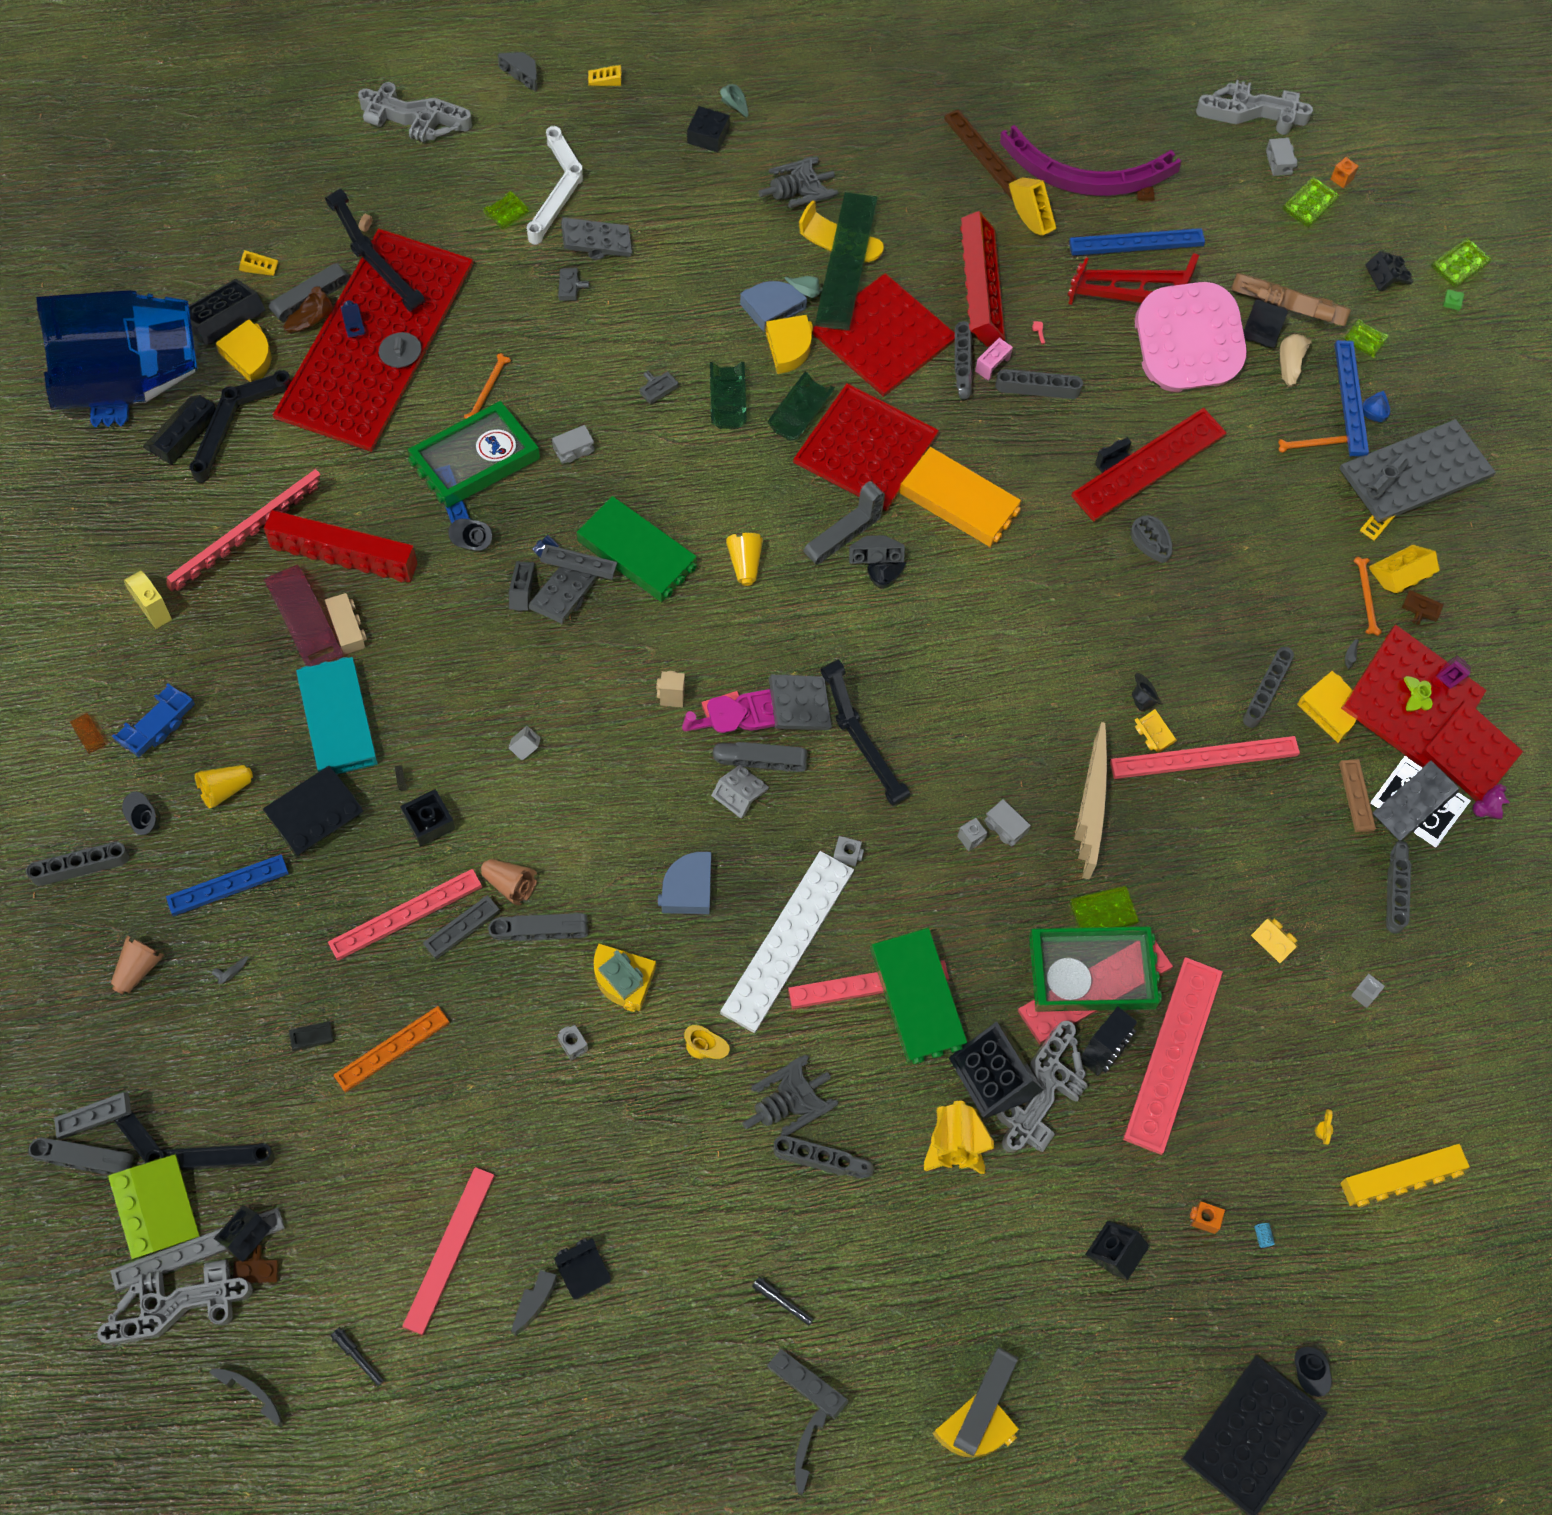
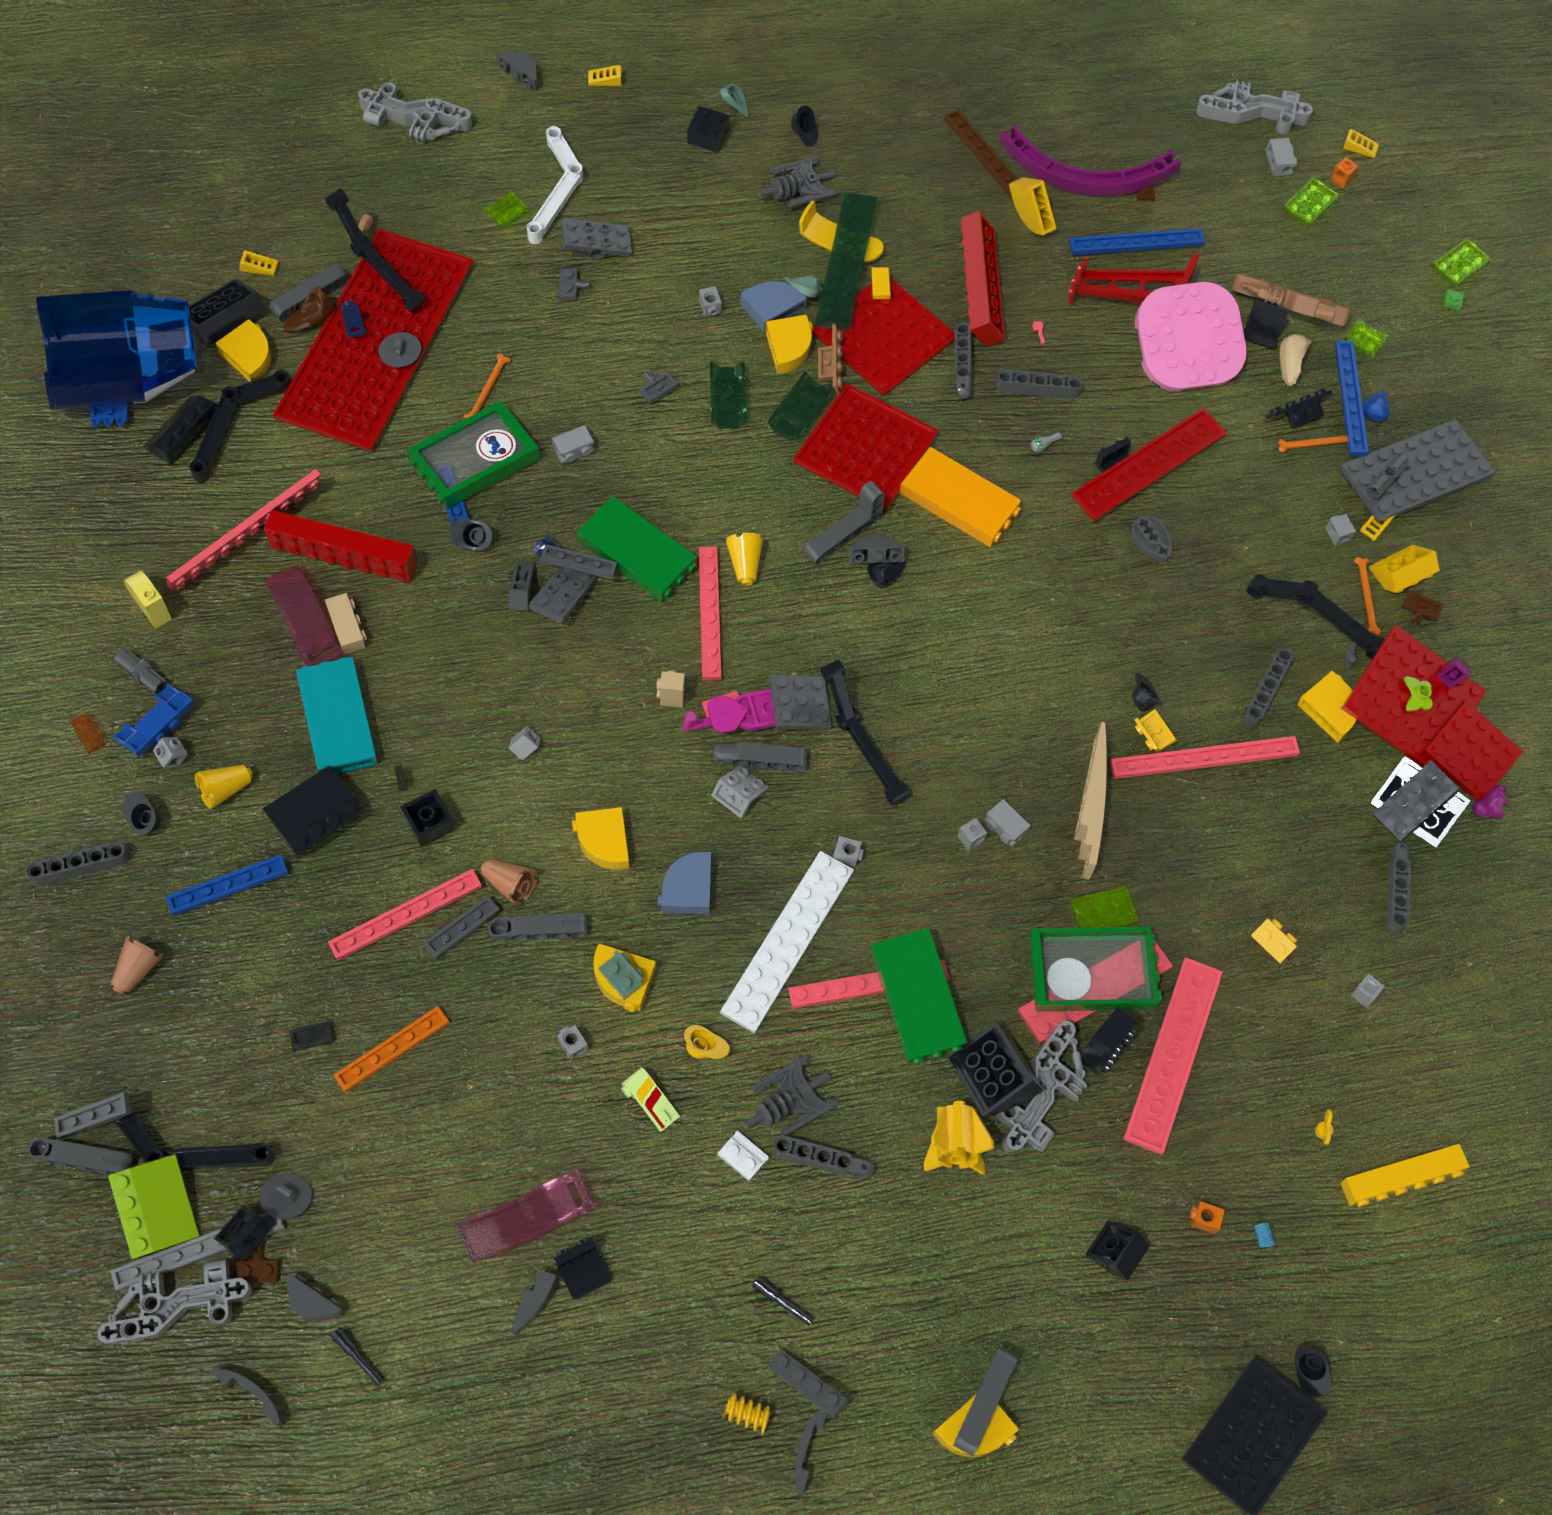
dark grey bar [212,956,249,984] -> none
coral tile [402,1167,495,1336] -> none
bright pink panel [975,338,1013,380] -> none
medium nougat tile [1339,759,1376,833] -> none
black bracket [1365,251,1413,292] -> none
none -> dark grey piece [114,648,167,694]
none -> light grey brick [153,737,188,768]
none -> dark grey shield [260,1173,312,1219]
none -> dark grey slope [286,1273,344,1323]
none -> clear pink windscreen [457,1169,597,1263]
none -> yellow brick [572,807,629,870]
none -> yellowish green door [621,1067,680,1132]
none -> light grey brick [699,286,721,317]
none -> coral plate [699,547,721,681]
none -> white plate [718,1131,769,1182]
none -> yellow piece [722,1393,771,1434]
none -> black piece [791,105,818,146]
none -> medium nougat bracket [818,324,843,395]
none -> yellow tile [871,267,890,299]
none -> light grey piece [1031,432,1062,453]
none -> black piece [1246,574,1384,660]
none -> black bracket [1265,388,1333,428]
none -> light grey brick [1325,514,1356,546]
none -> yellow slope [1343,129,1379,158]

